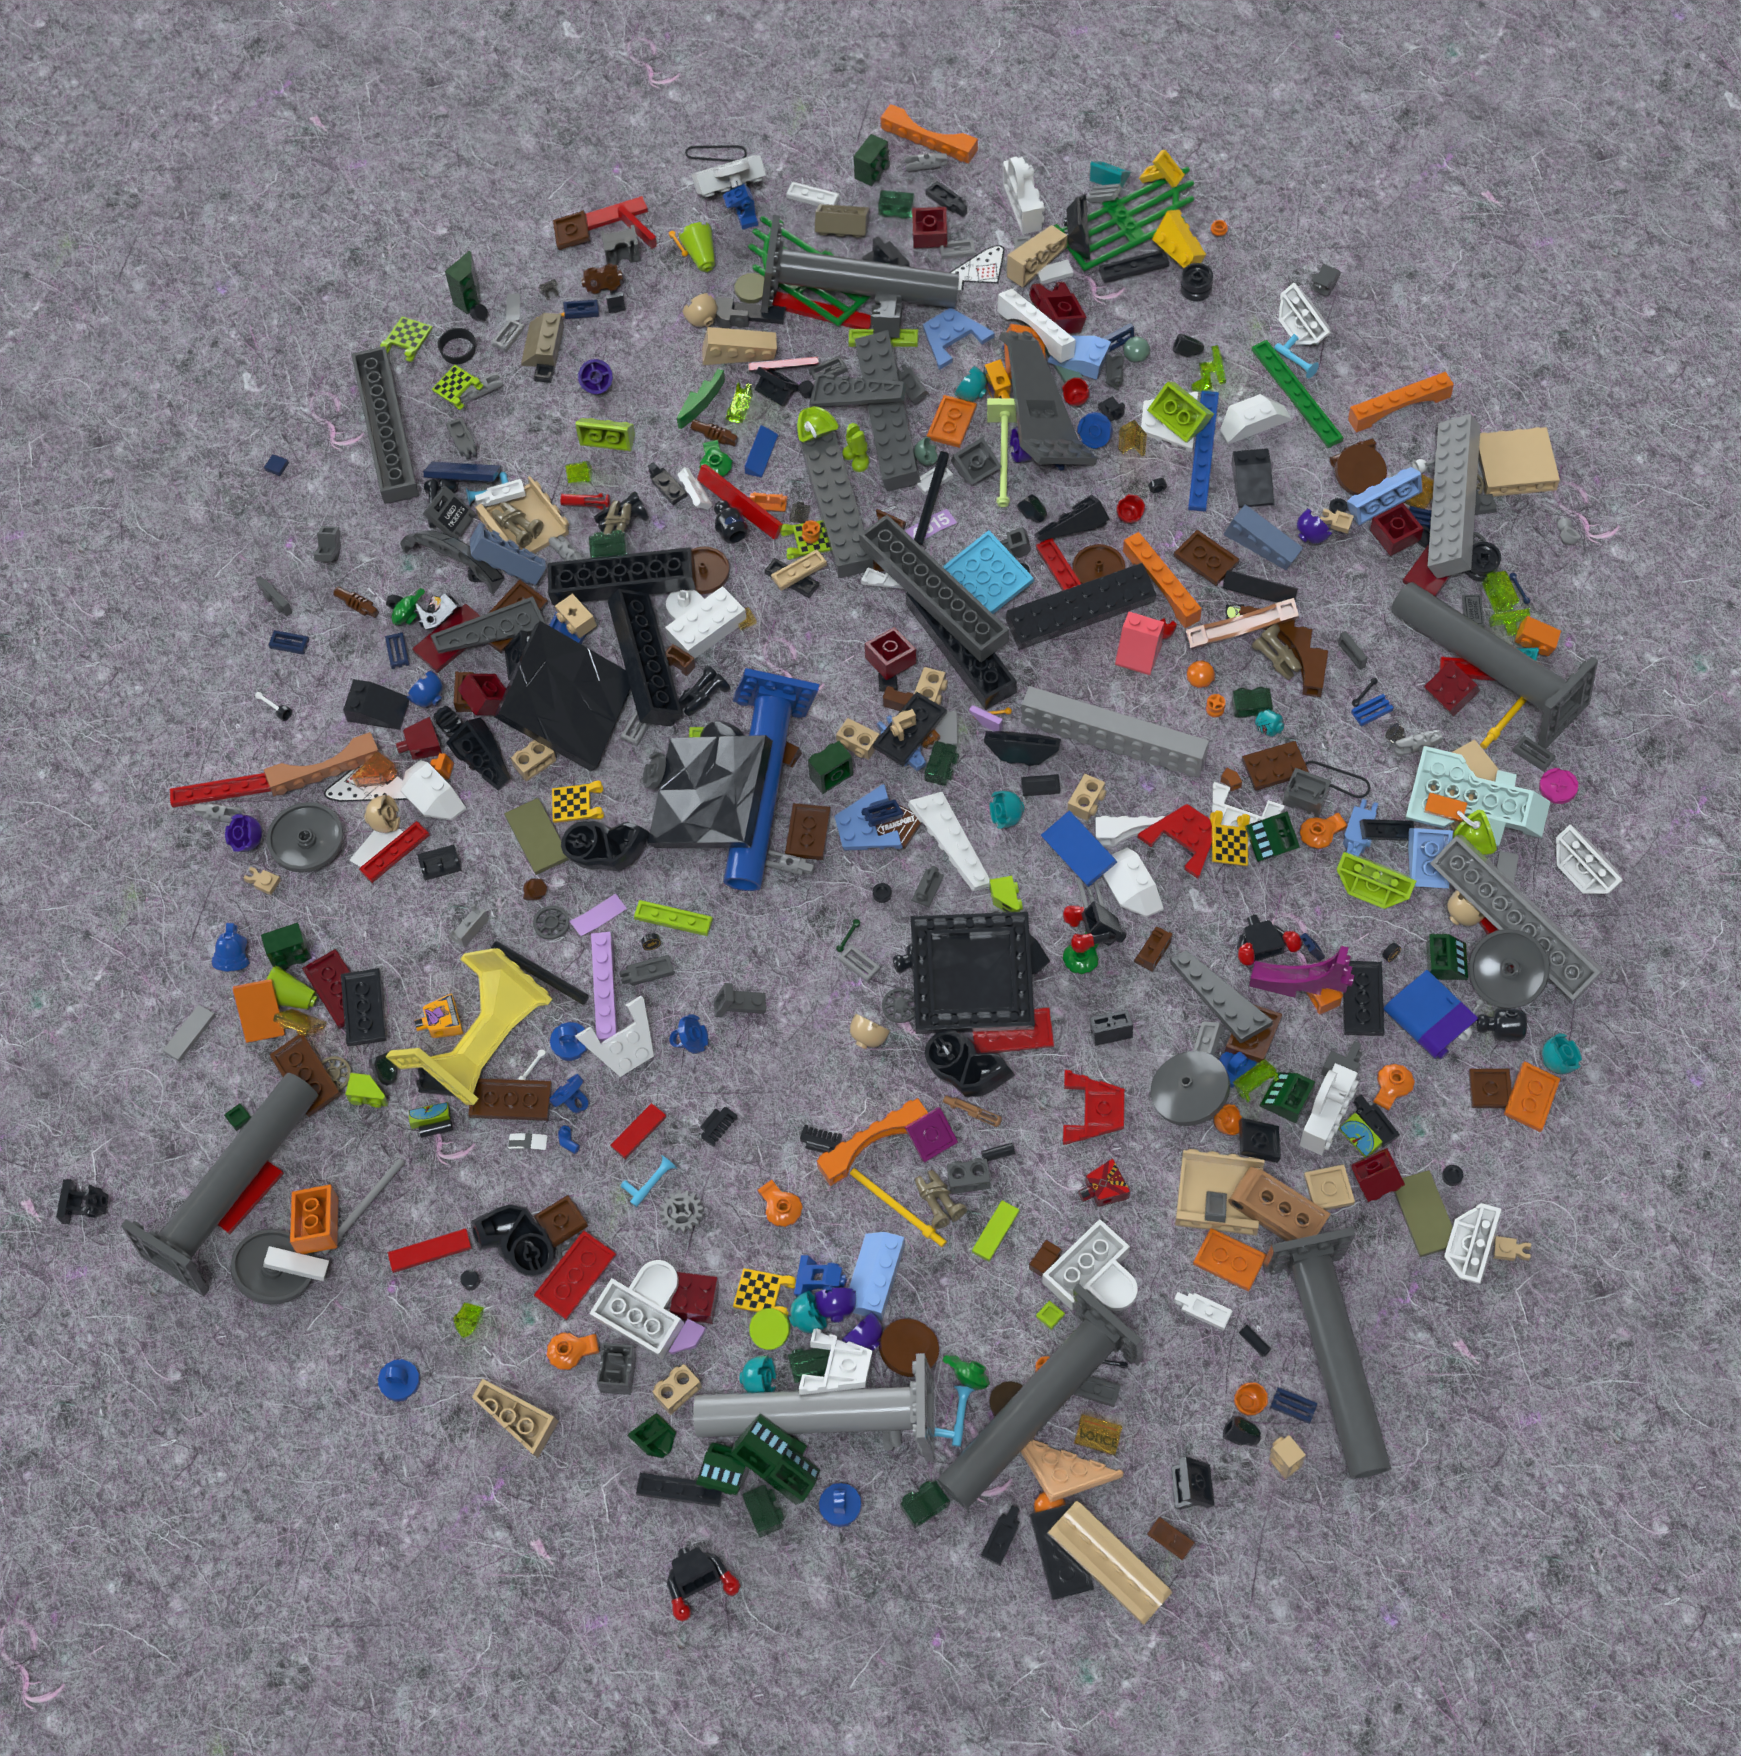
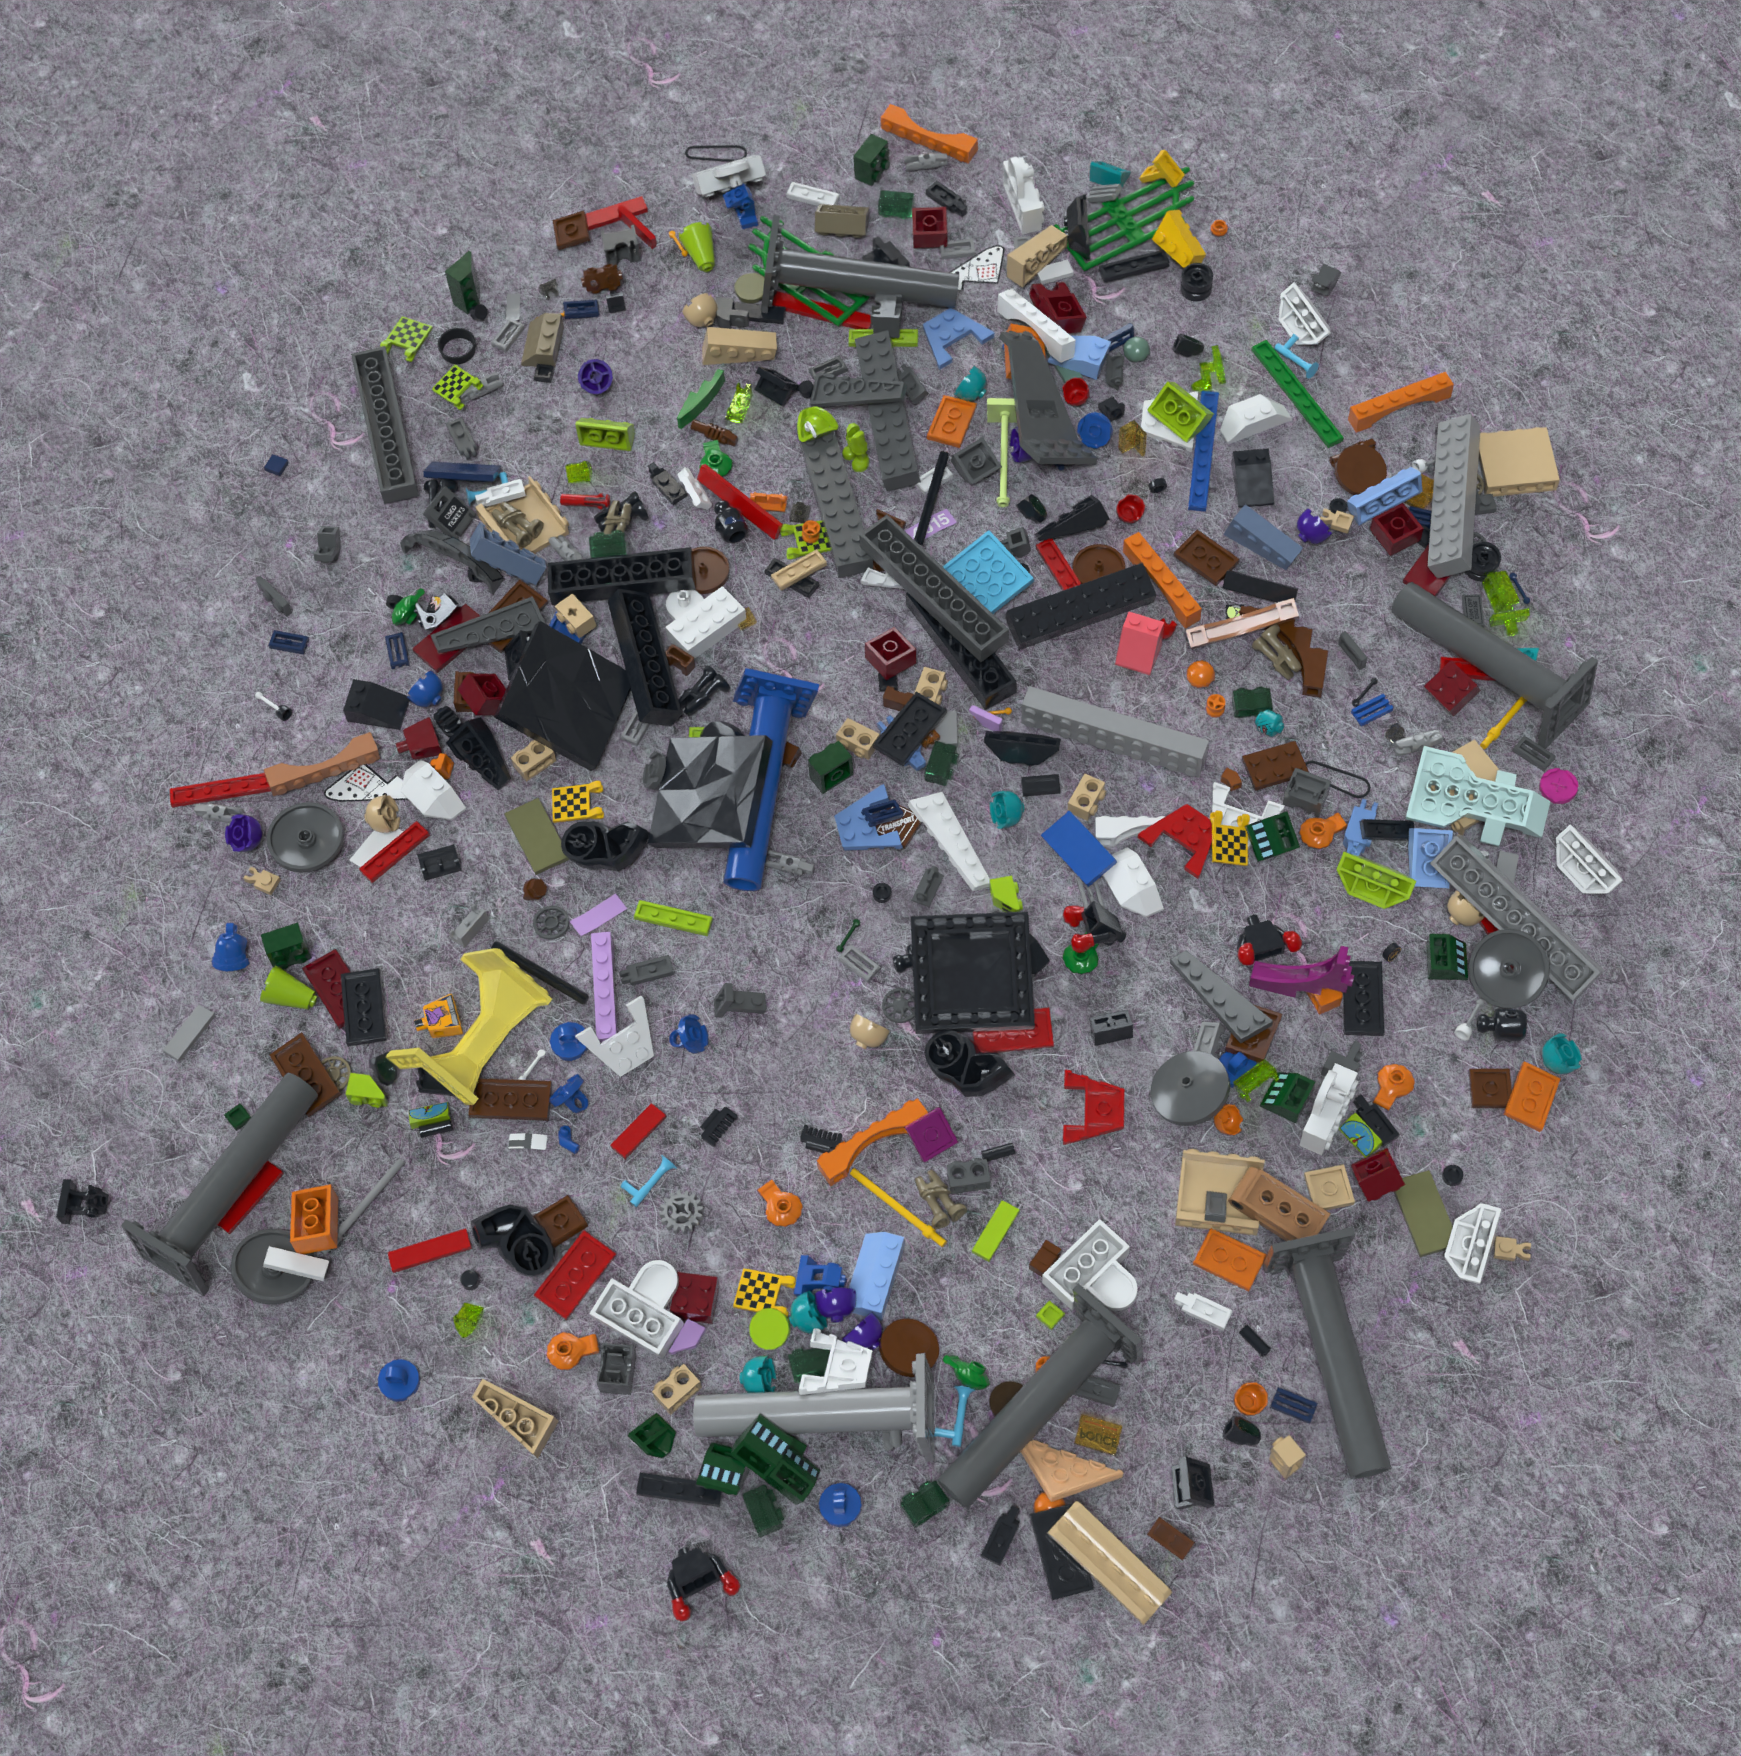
orange tile [232,979,285,1043] -> none
clear yellow tile [273,1009,326,1036] -> none
reddish brown hinge [333,586,379,618] -> none
clear orange slope [351,751,397,787] -> none
black tile [641,933,661,950] -> none
blue slope [744,425,778,478] -> none
tile [748,357,818,371] -> none
reddish brown plate [785,803,831,860] -> none
tan bracket [890,709,916,741] -> none
sand green hair [914,437,937,466] -> none
medium nougat piece [943,1095,1002,1127] -> none
light orange torso [983,359,1011,398] -> none
torso [1078,1159,1130,1207] -> none
reddish brown hinge [1134,927,1173,972] -> none
black tile [1239,1118,1281,1163] -> none
dark blue tile [1300,933,1325,961] -> none
blue door [1384,970,1478,1059] -> none
orange tile [1424,793,1467,822] -> none
lime hat [1452,809,1497,855] -> none
orange brick [1515,616,1561,657] -> none
light grey plate [1557,518,1580,545] -> none

